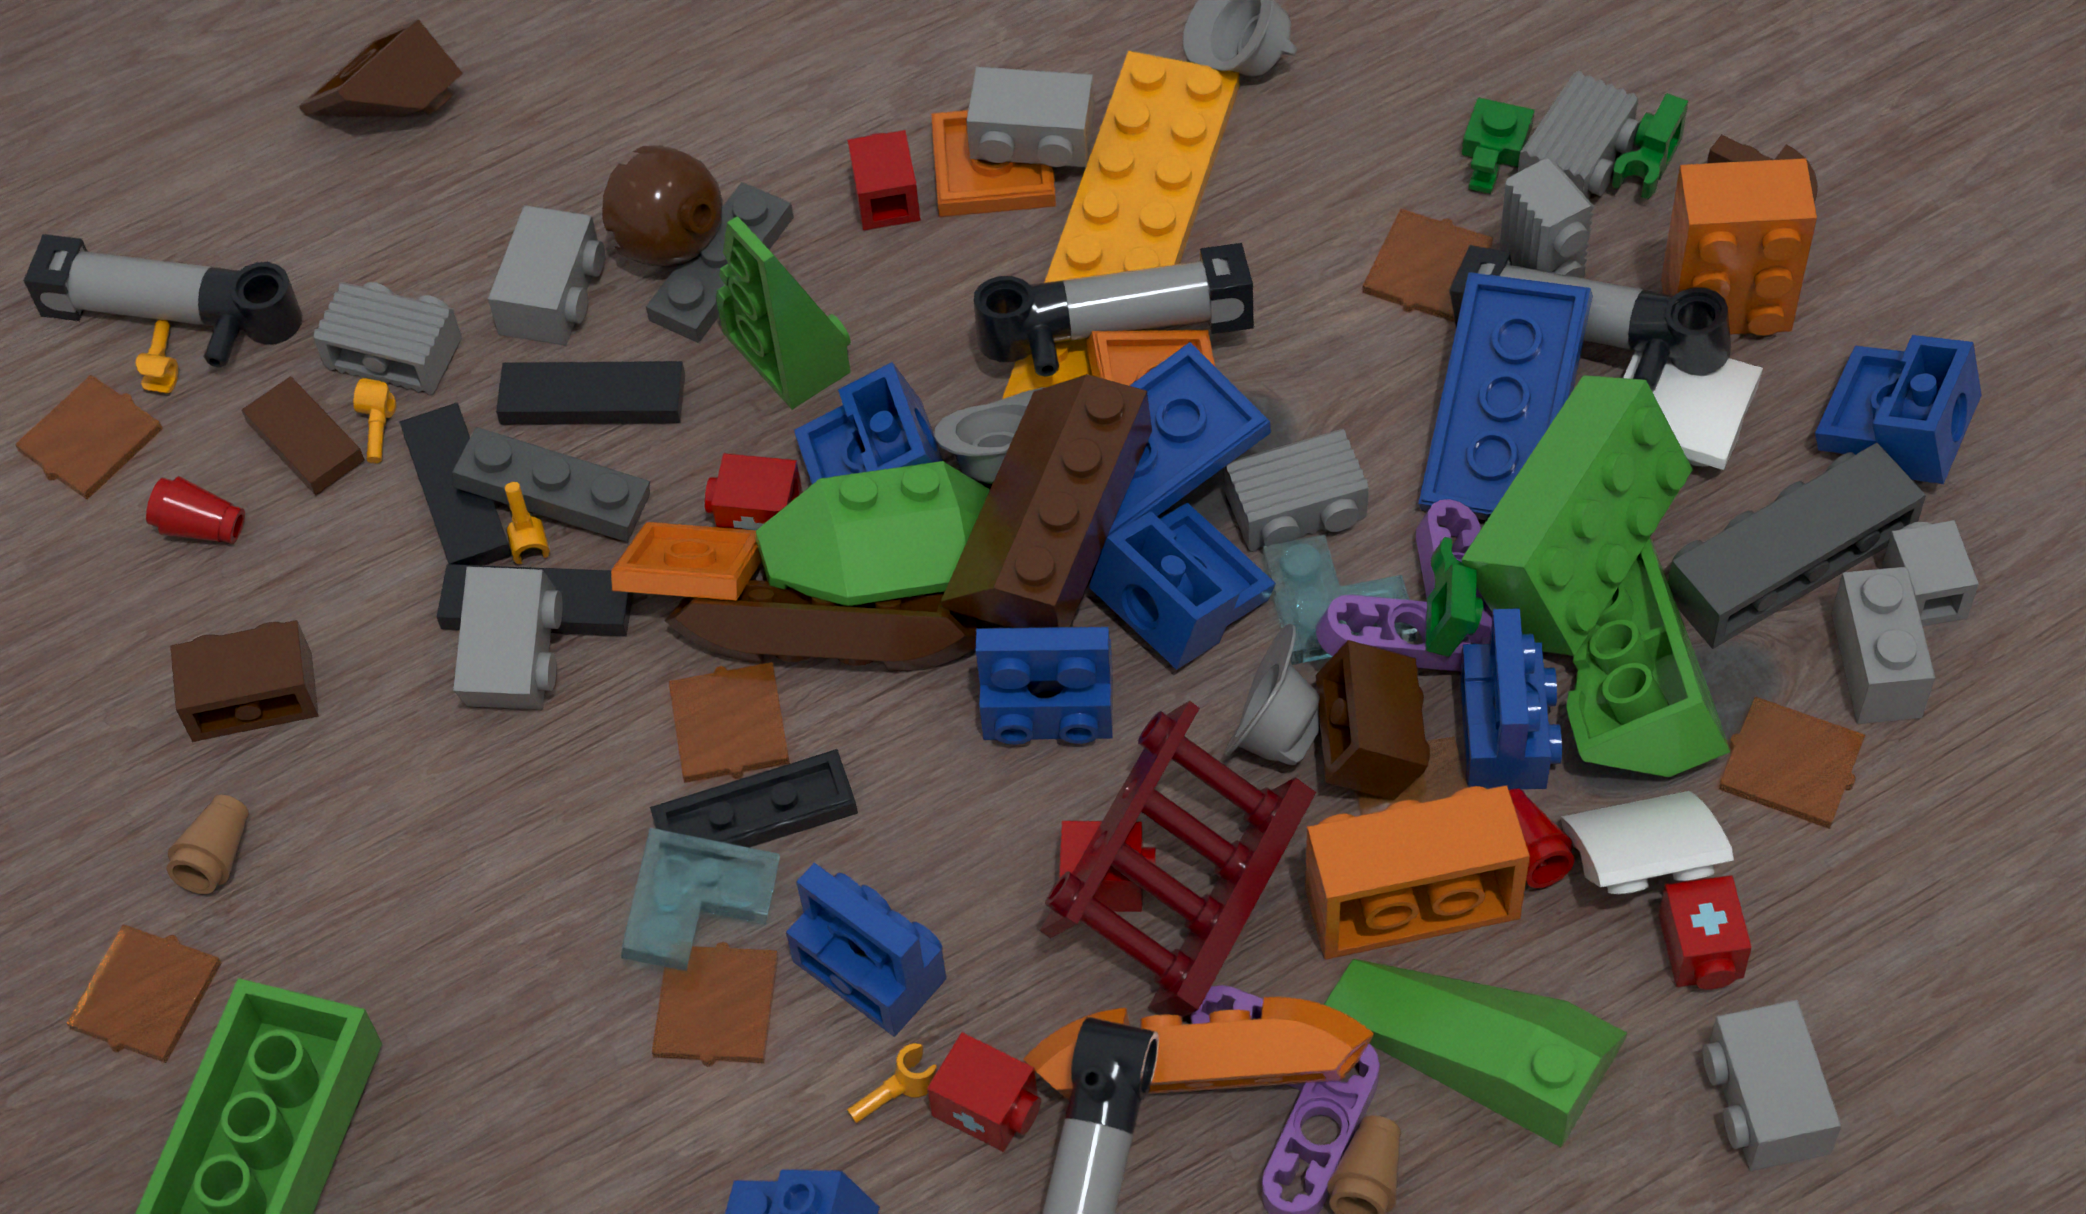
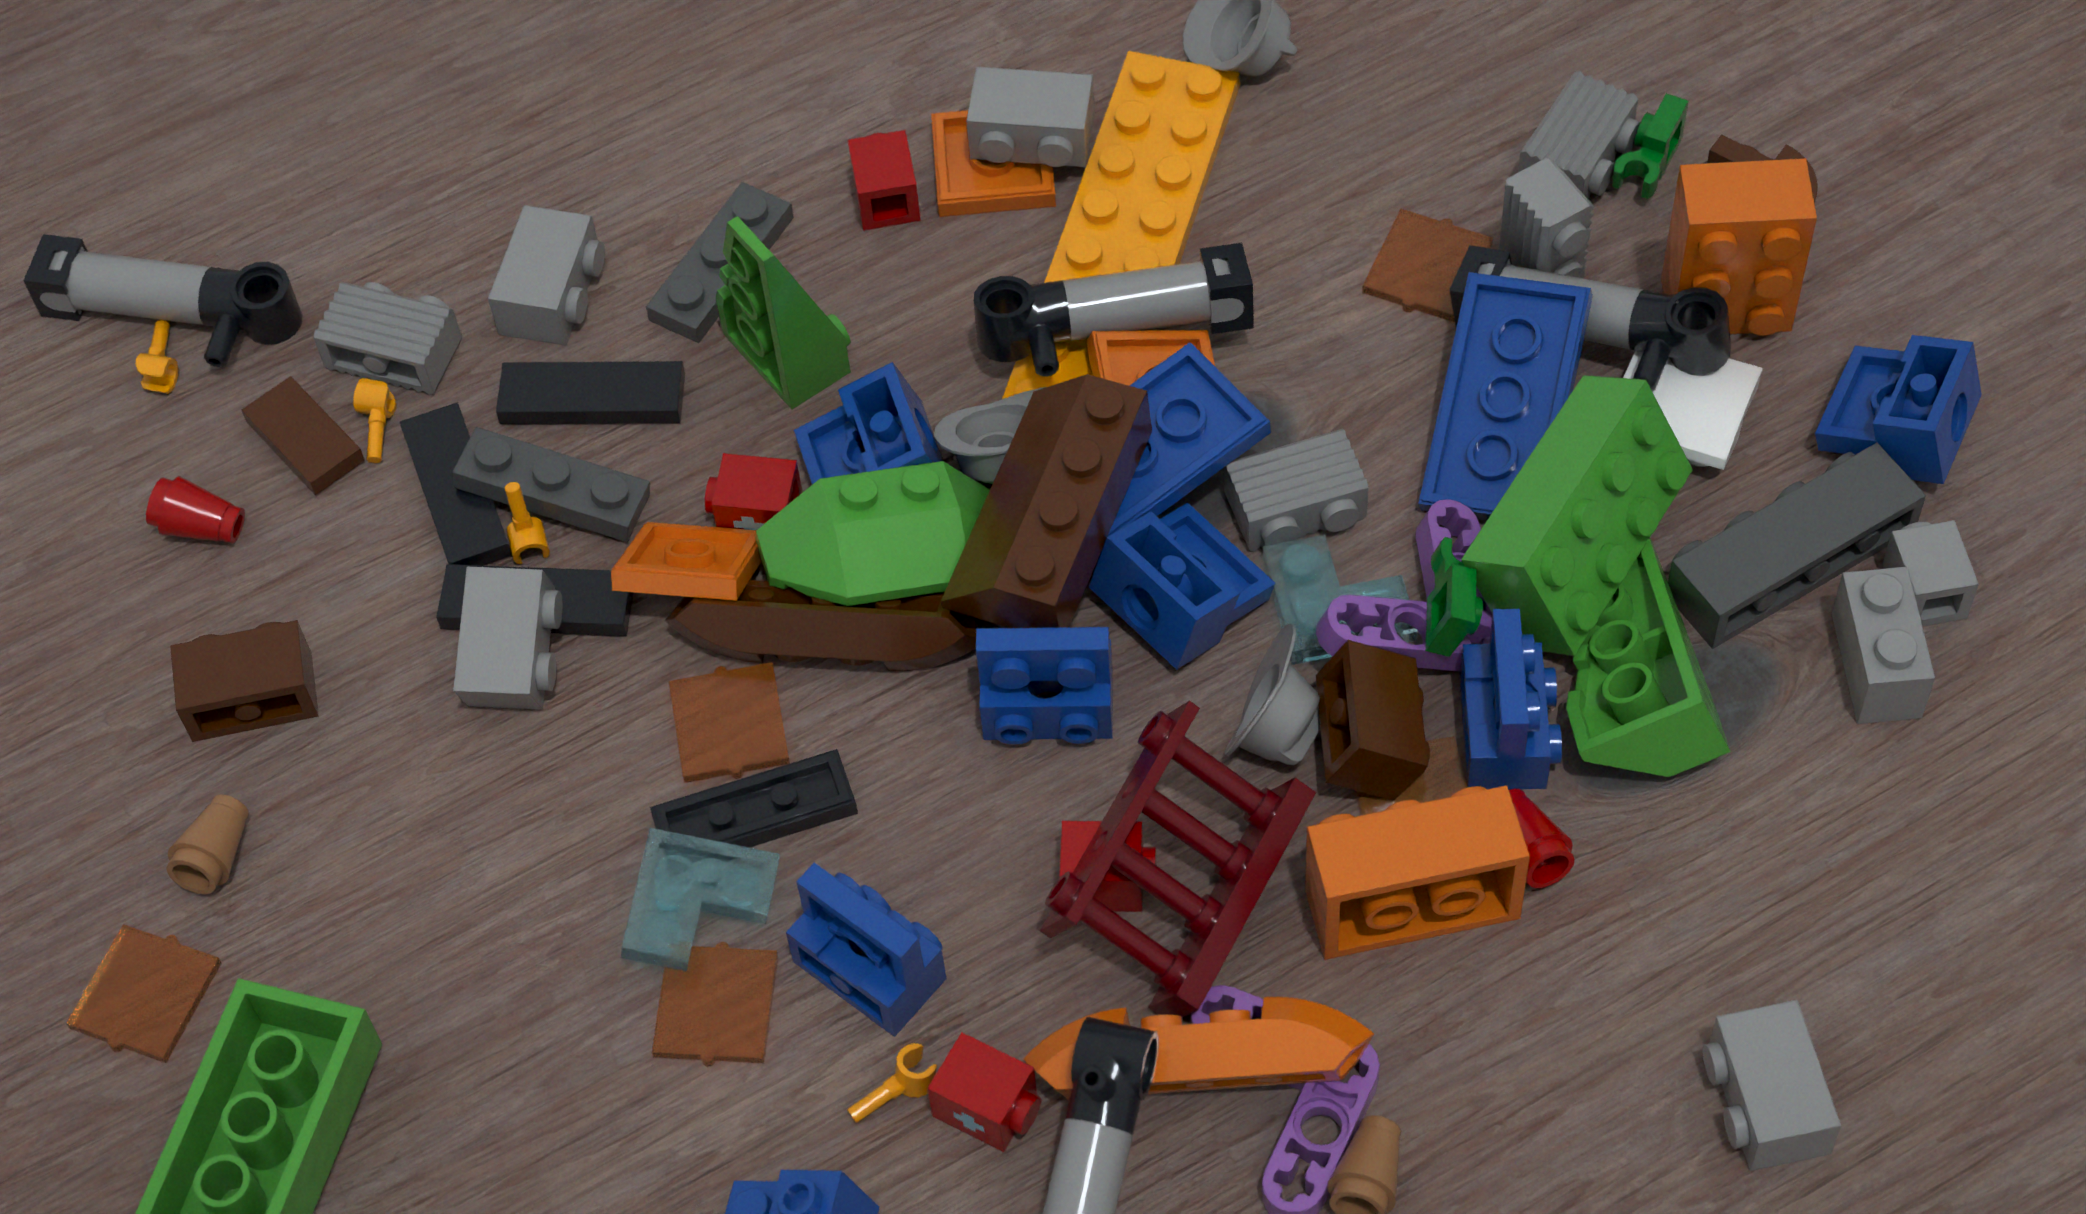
clear orange piece [15,375,163,500] -> none
reddish brown slope [298,19,463,117] -> none
reddish brown cylinder [602,145,723,266] -> none
bright green wedge [1324,959,1627,1148] -> none
green plate [1462,97,1535,194] -> none
white slope [1561,791,1734,894] -> none
red brick [1658,875,1752,990] -> none
clear orange piece [1719,697,1865,829] -> none

